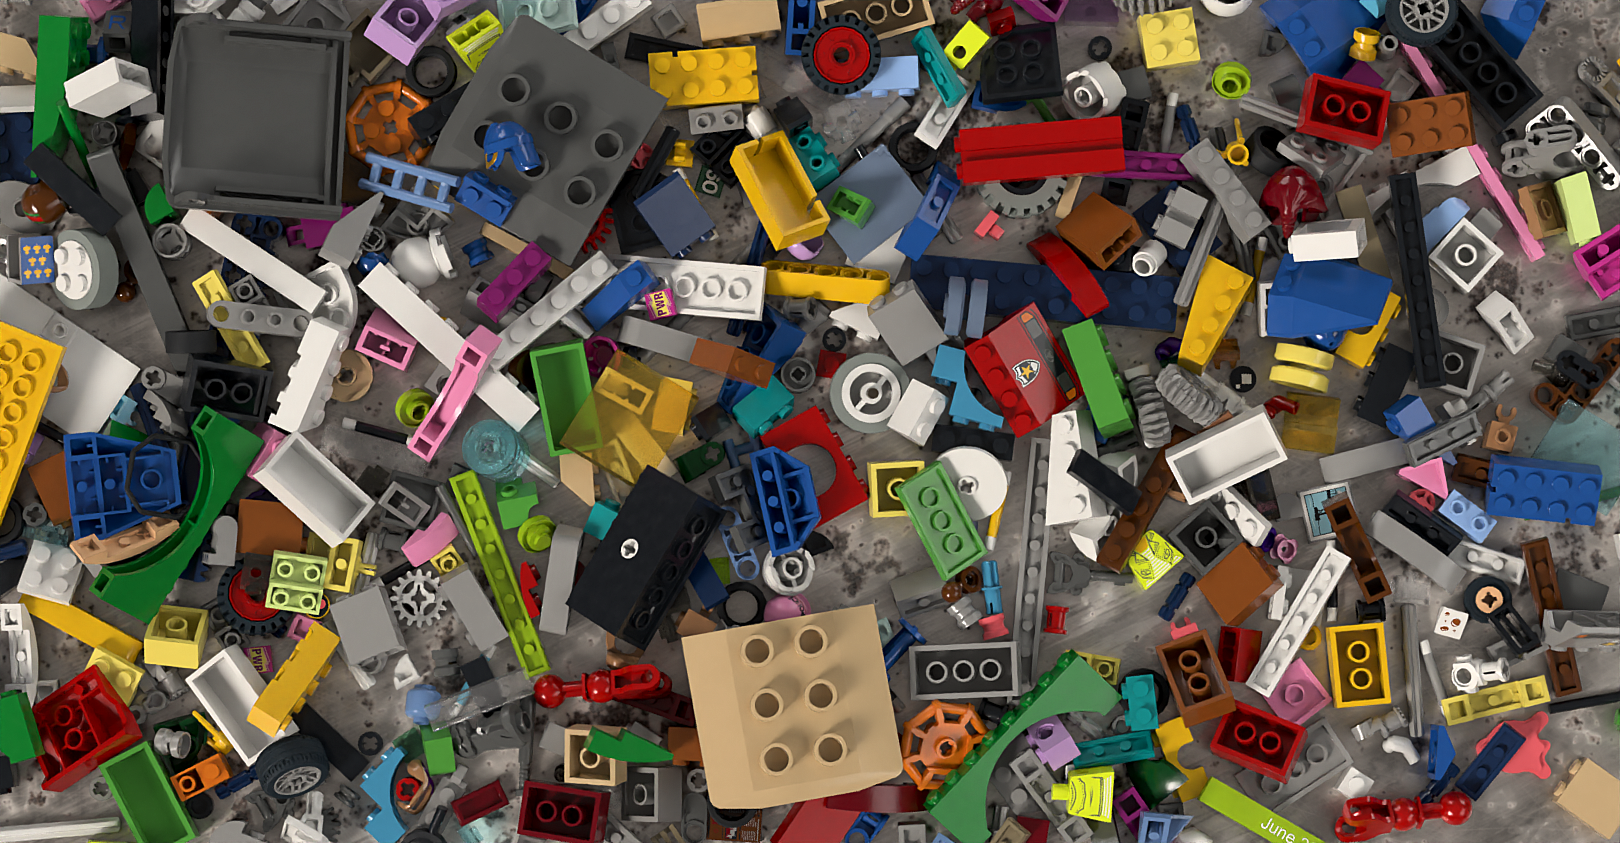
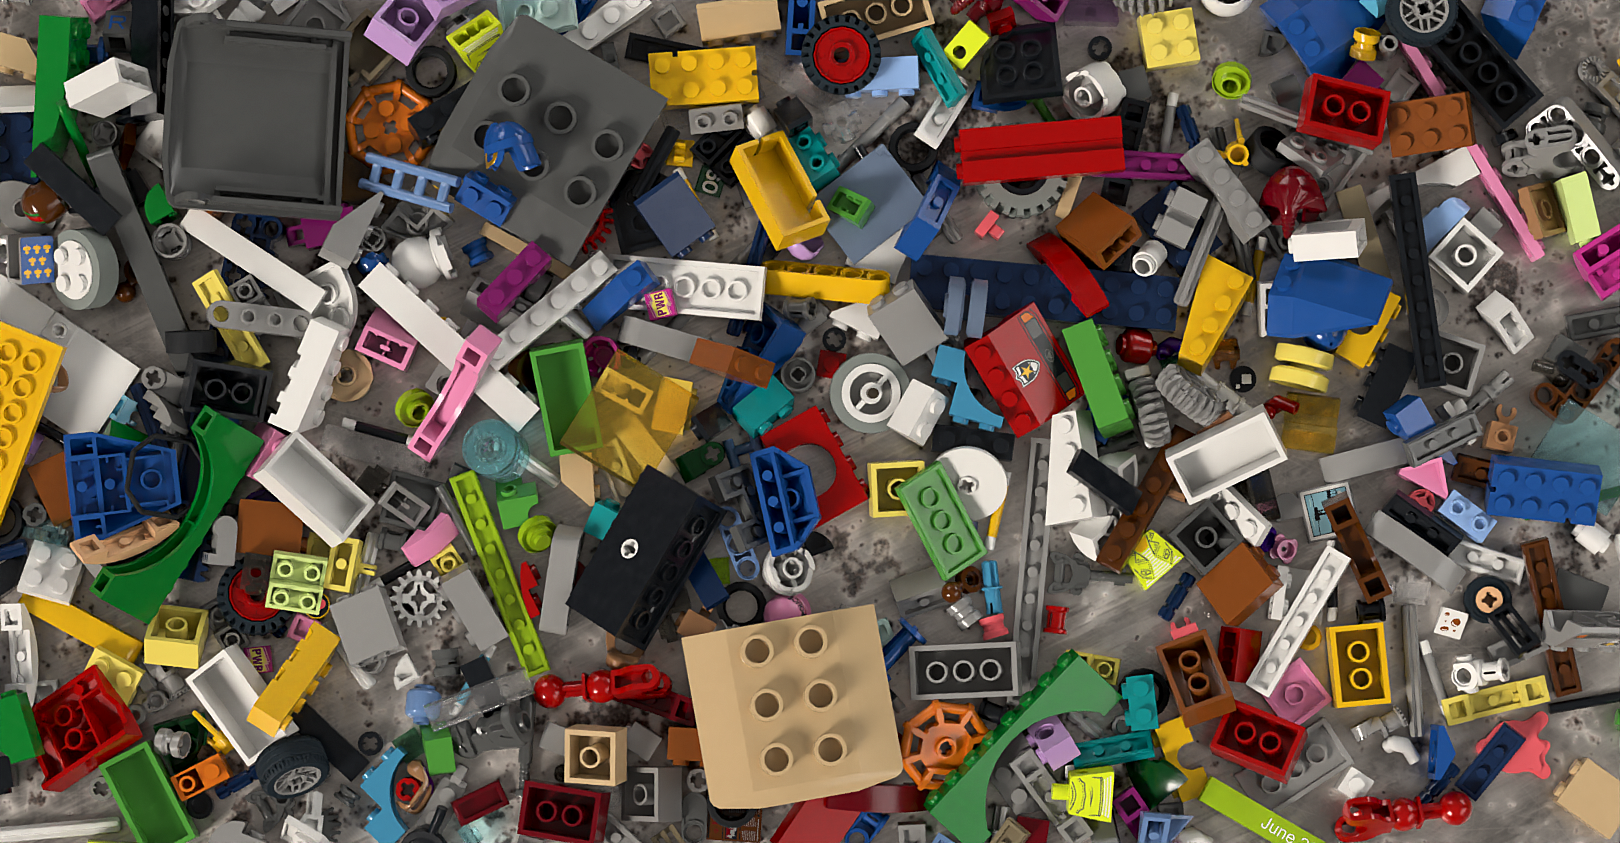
green slope [583,726,674,763] -> none
none -> red head [1115,328,1157,365]
none -> white brick [1570,522,1612,555]

